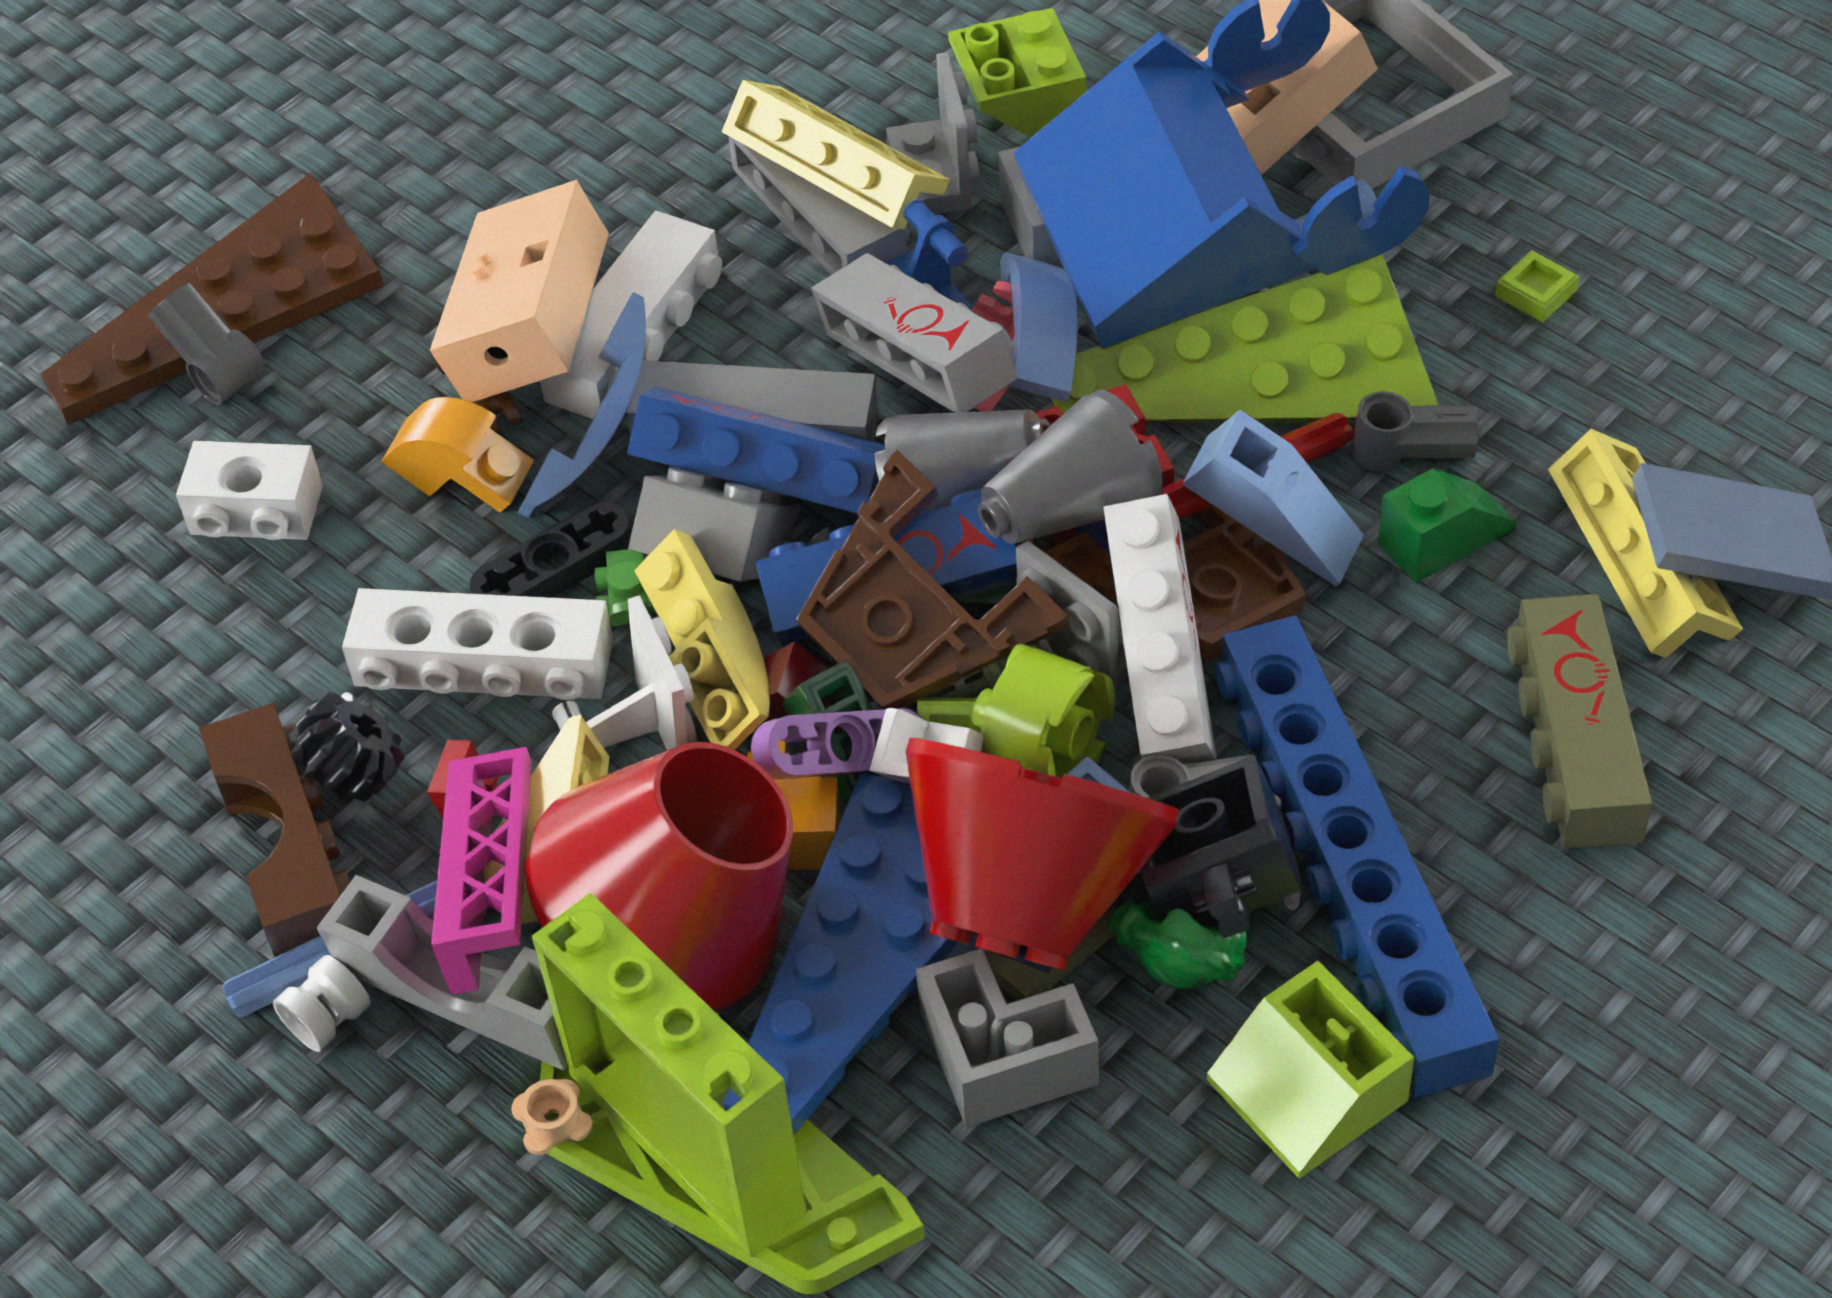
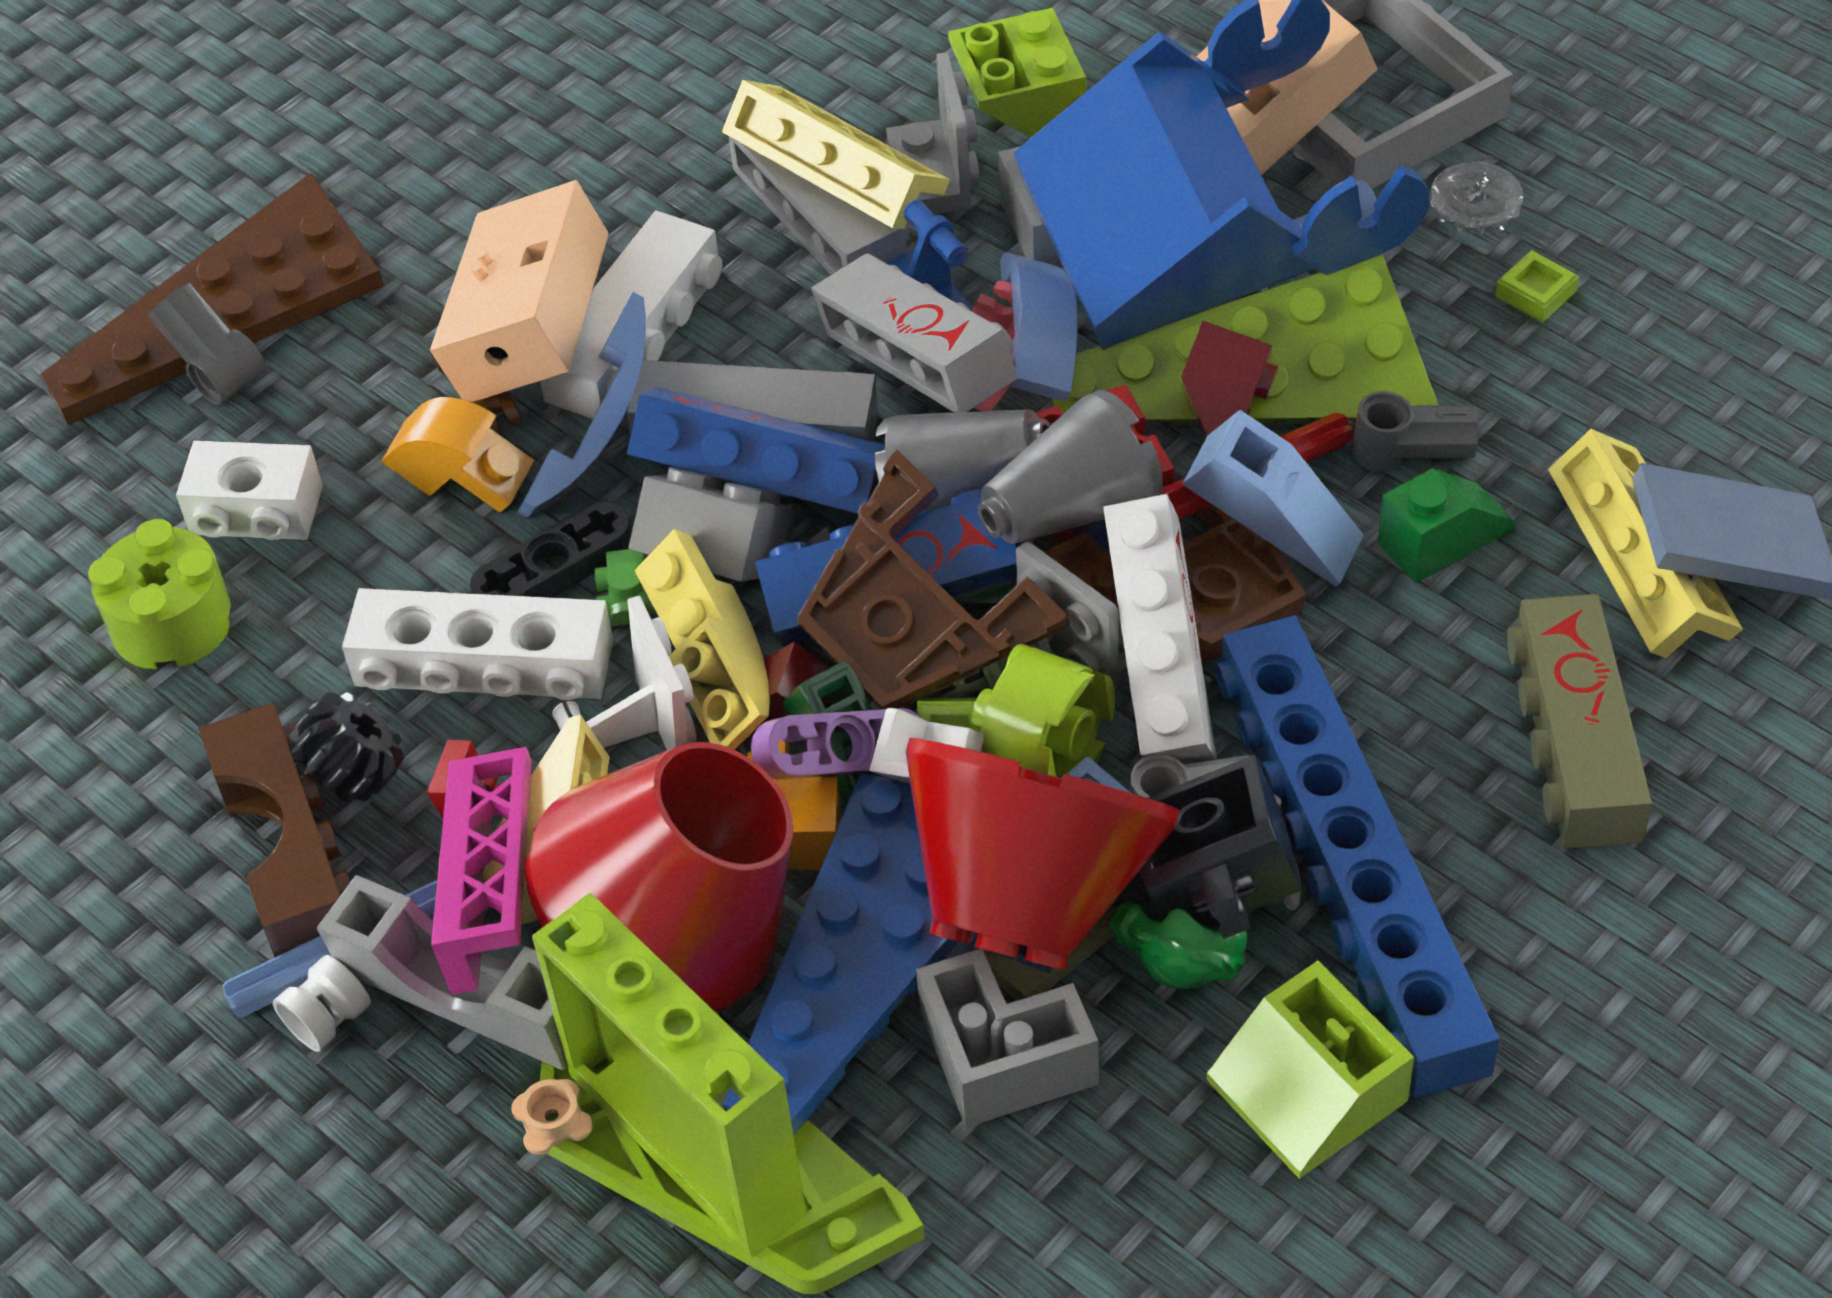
none -> lime brick [88,519,232,669]
none -> dark red slope [1181,321,1279,438]
none -> clear gear [1430,162,1523,235]

